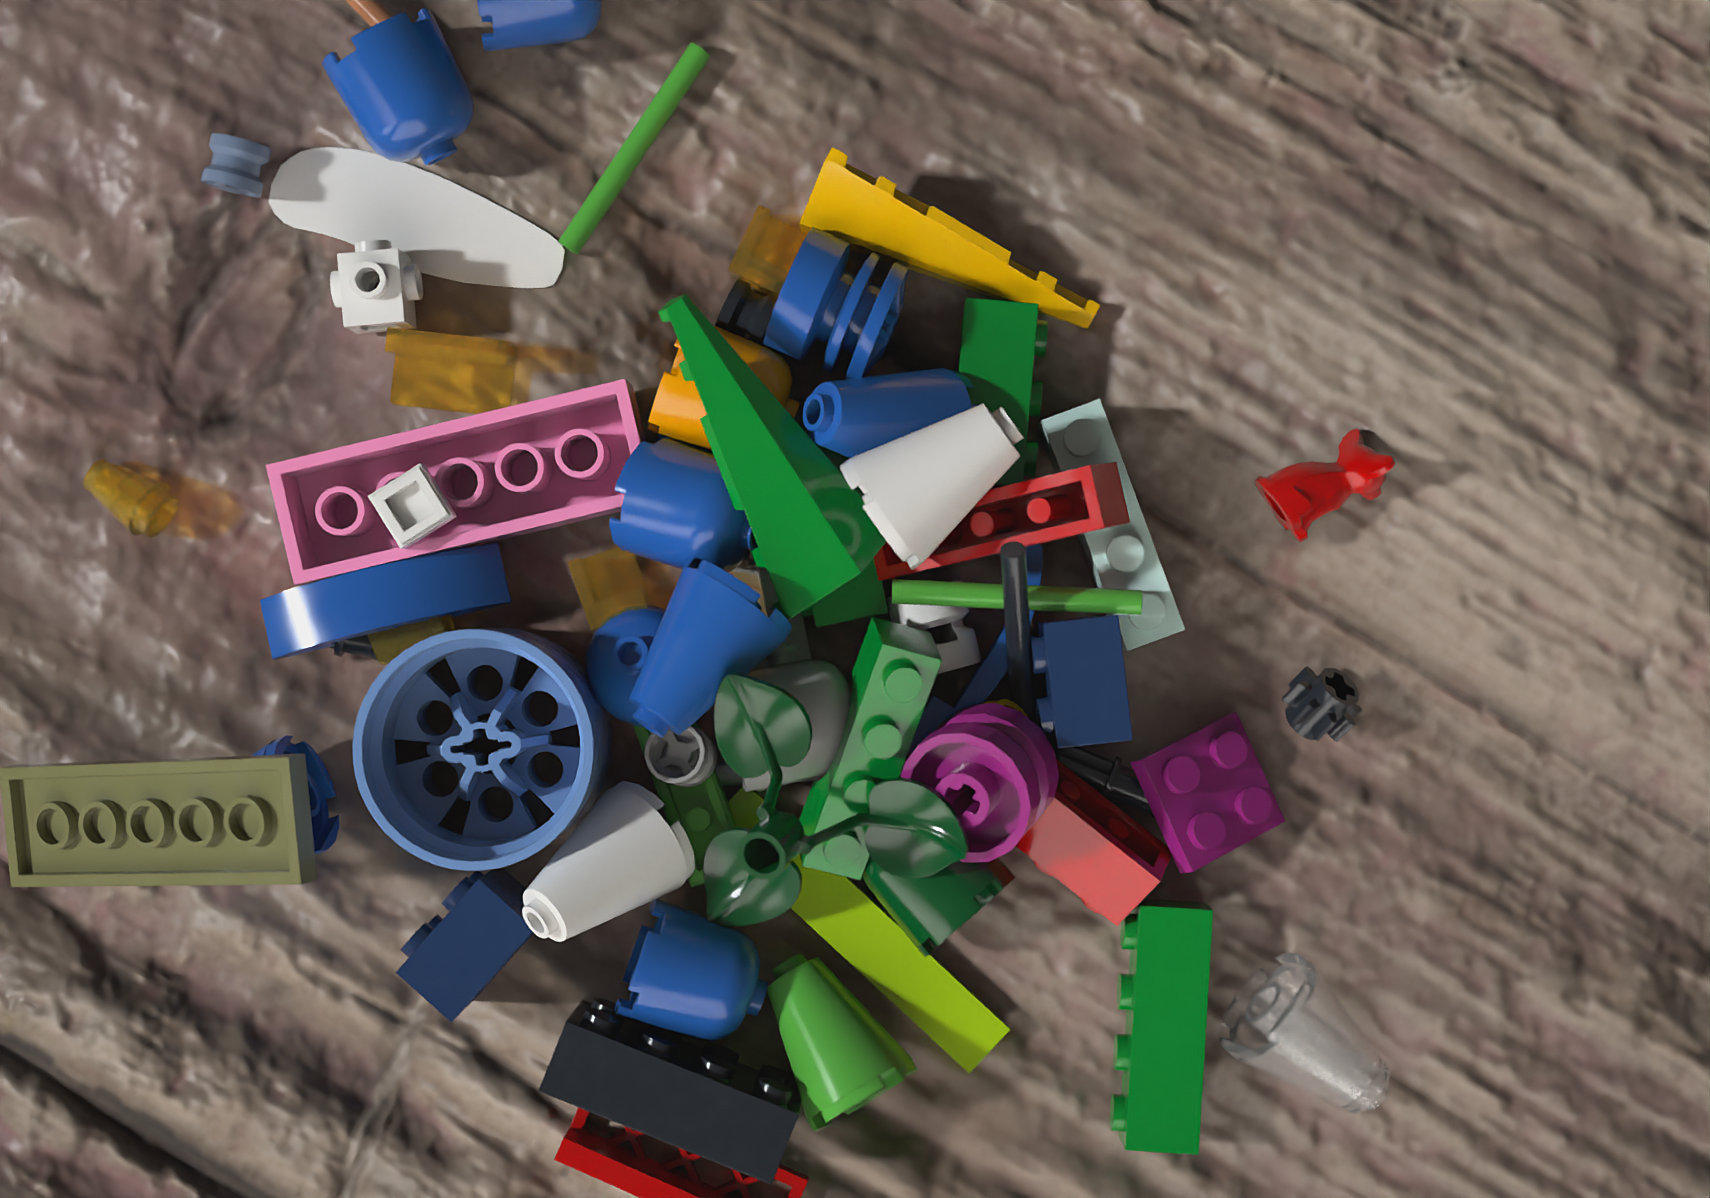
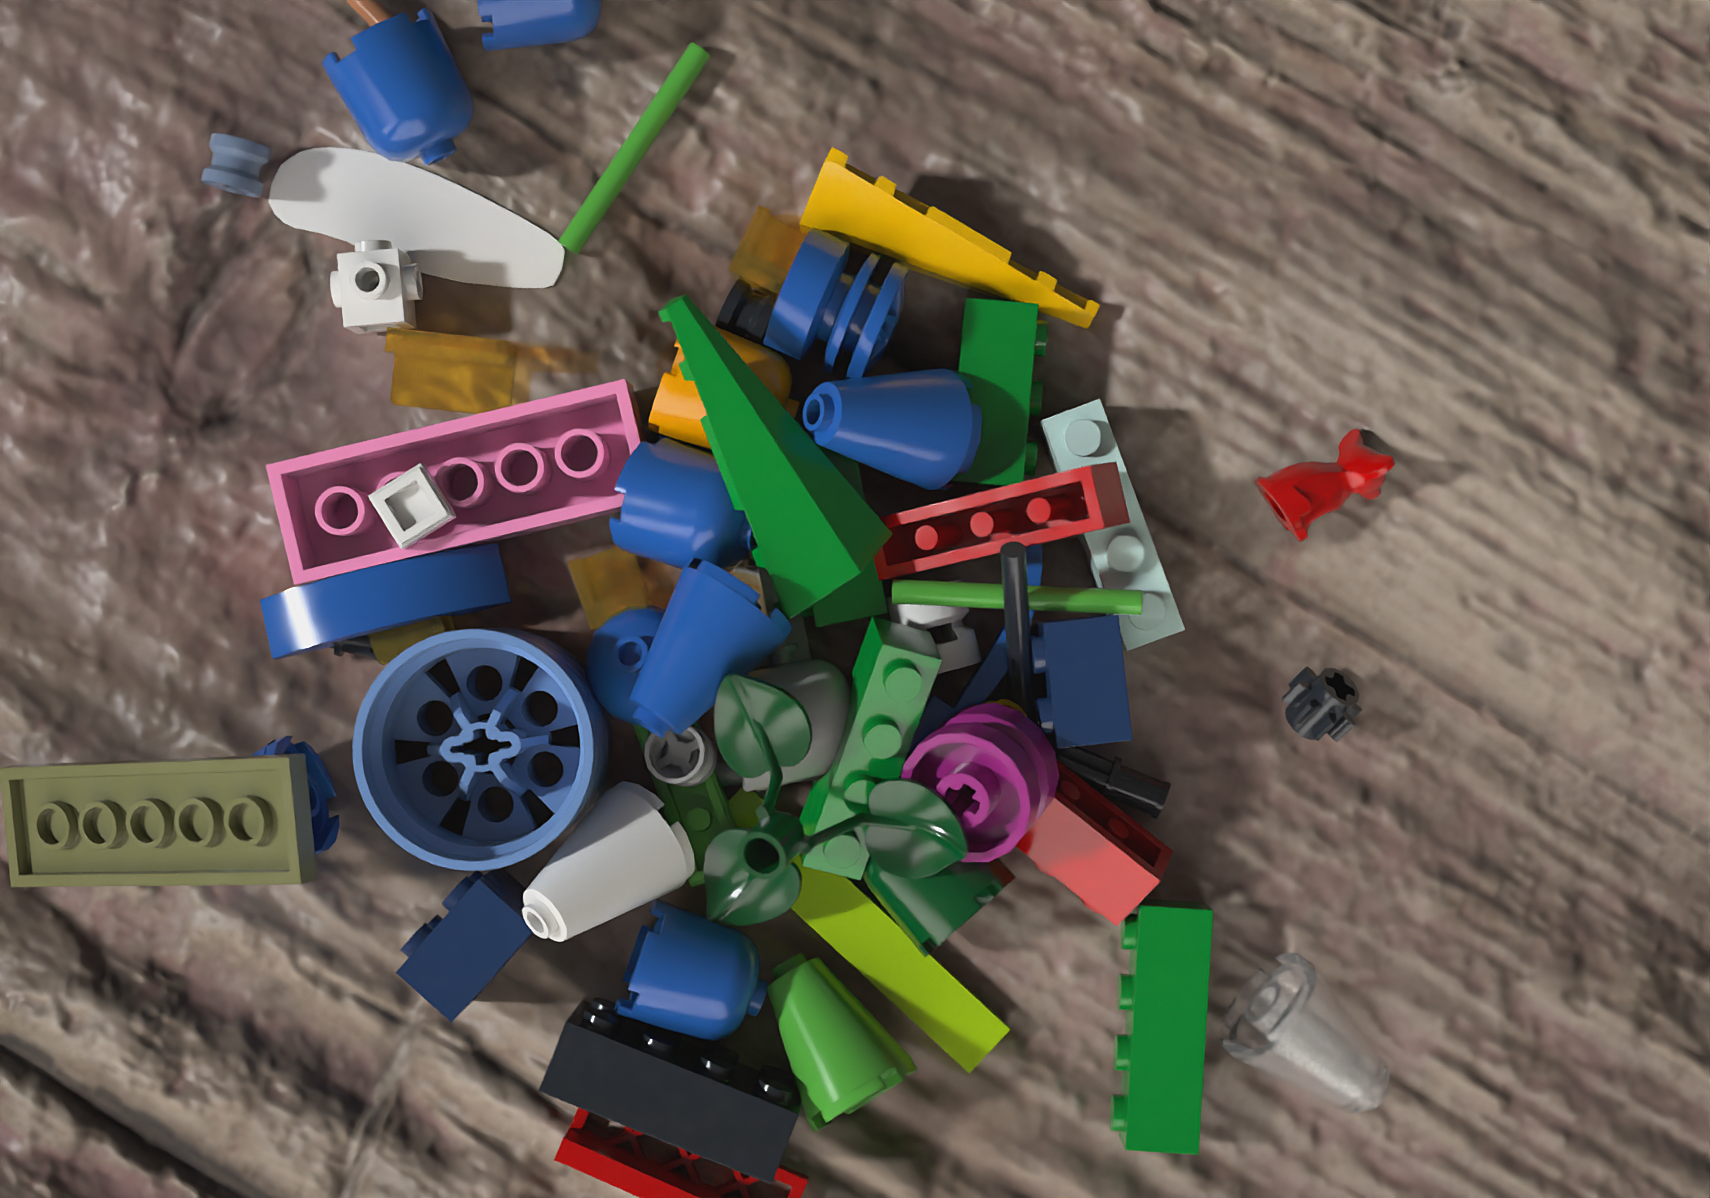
clear yellow cone [83,459,178,538] -> none
white cone [840,403,1023,570] -> none
magenta plate [1130,712,1286,874] -> none

